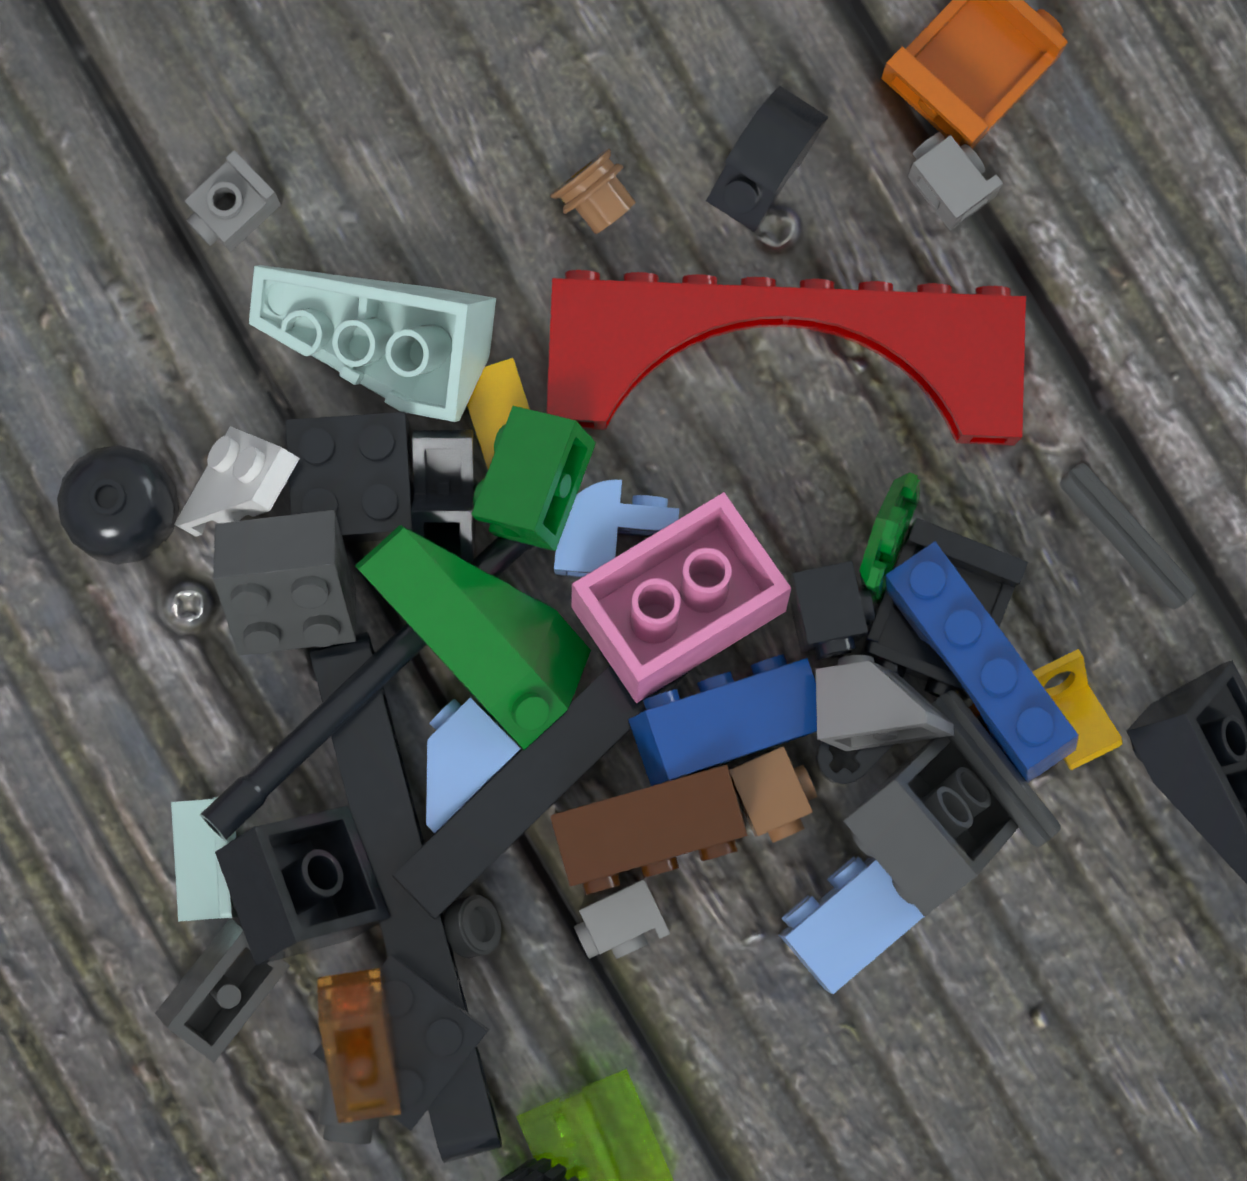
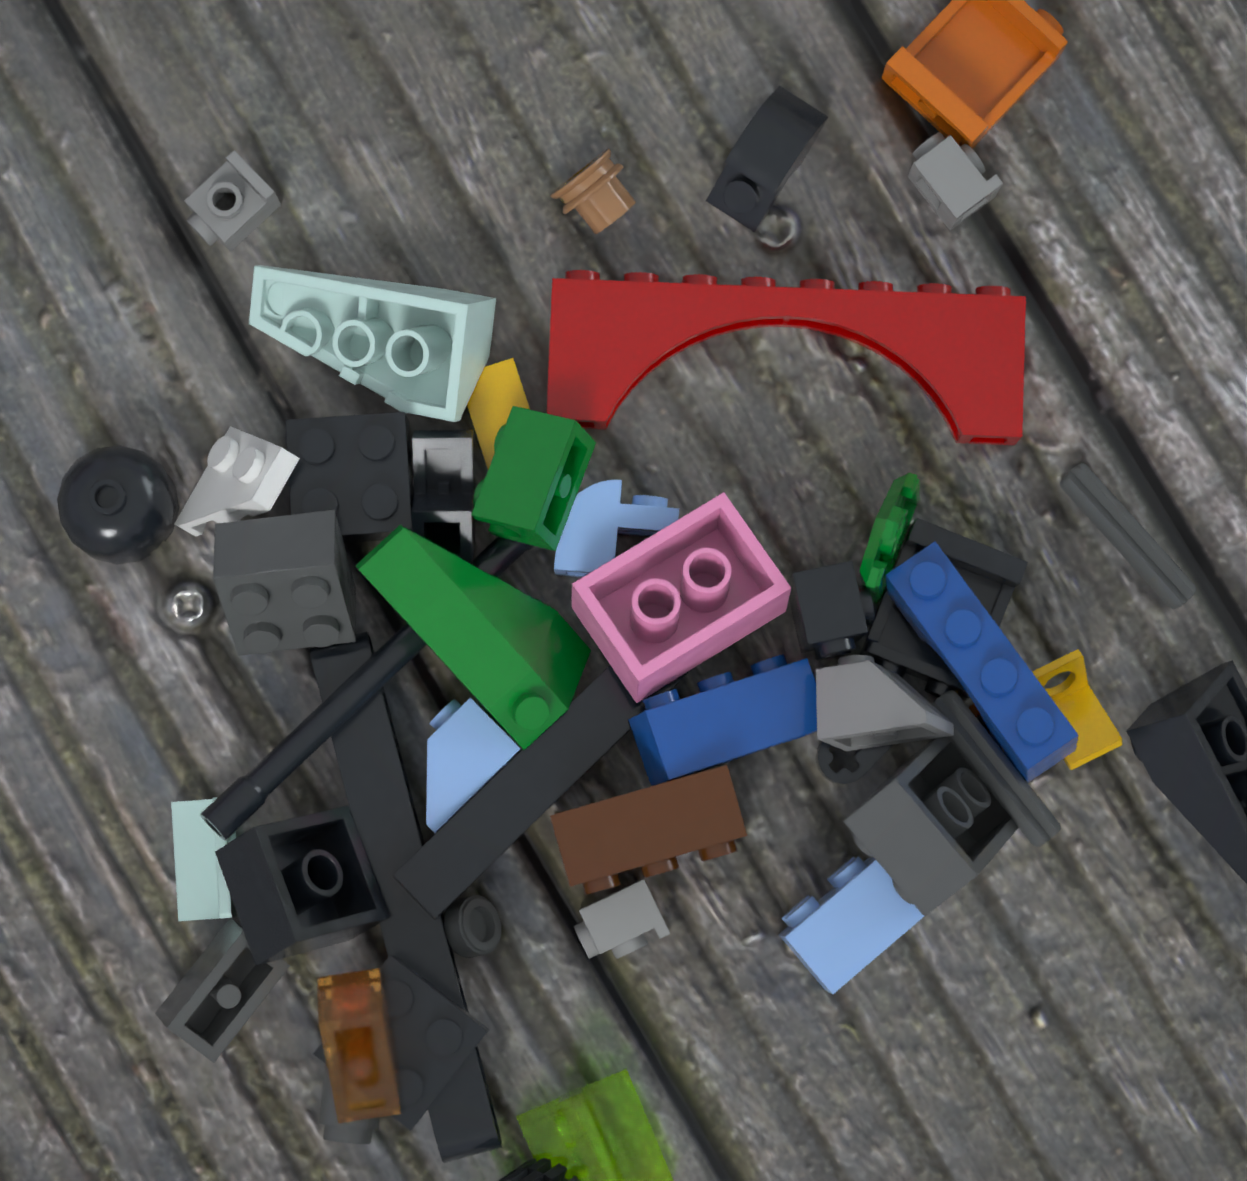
medium nougat brick [729,746,817,843] -> none

